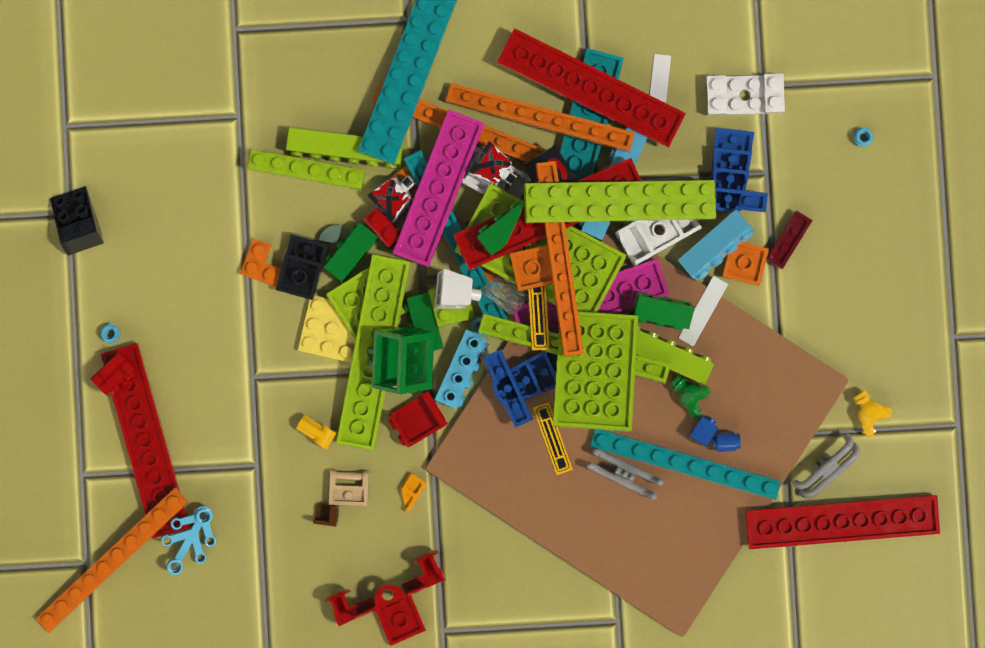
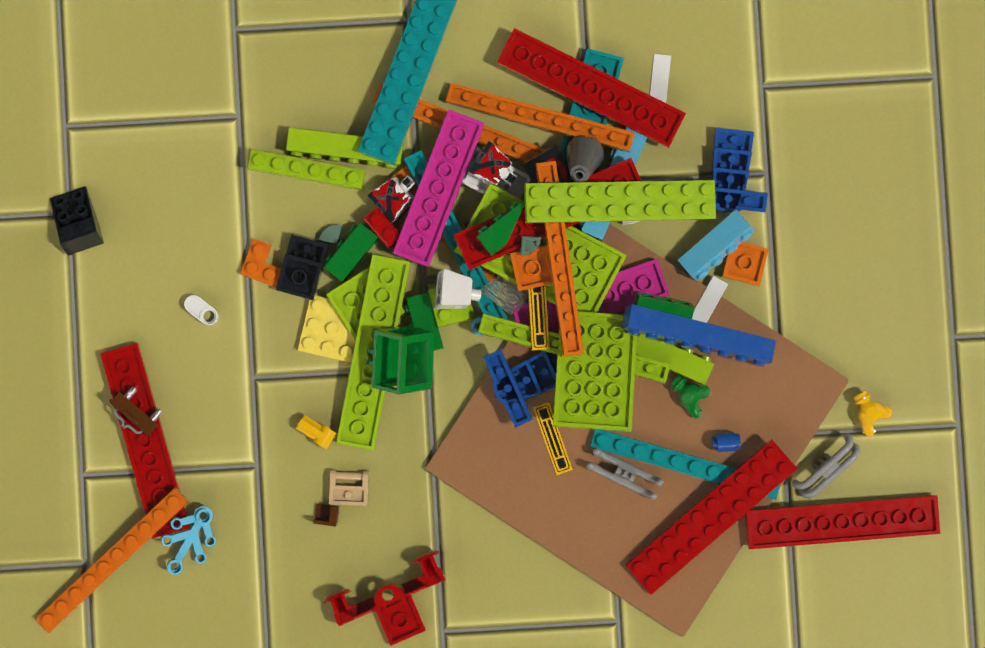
red brick [91,352,137,396] -> none
medium azure plate [100,324,120,343] -> none
red panel [388,391,448,448] -> none
light orange tile [401,473,427,513] -> none
medium azure brick [435,330,489,409] -> none
white piece [615,220,702,267] -> none
blue brick [688,416,719,447] -> none
white piece [705,73,785,116] -> none
dark red plate [766,210,813,269] -> none
medium azure plate [853,128,873,147] -> none
none -> reddish brown piece [109,386,163,437]
none -> white piece [184,295,219,325]
none -> sand green tile [520,236,541,256]
none -> dark grey cone [566,135,604,182]
none -> blue brick [621,304,776,367]
none -> red plate [626,439,798,595]

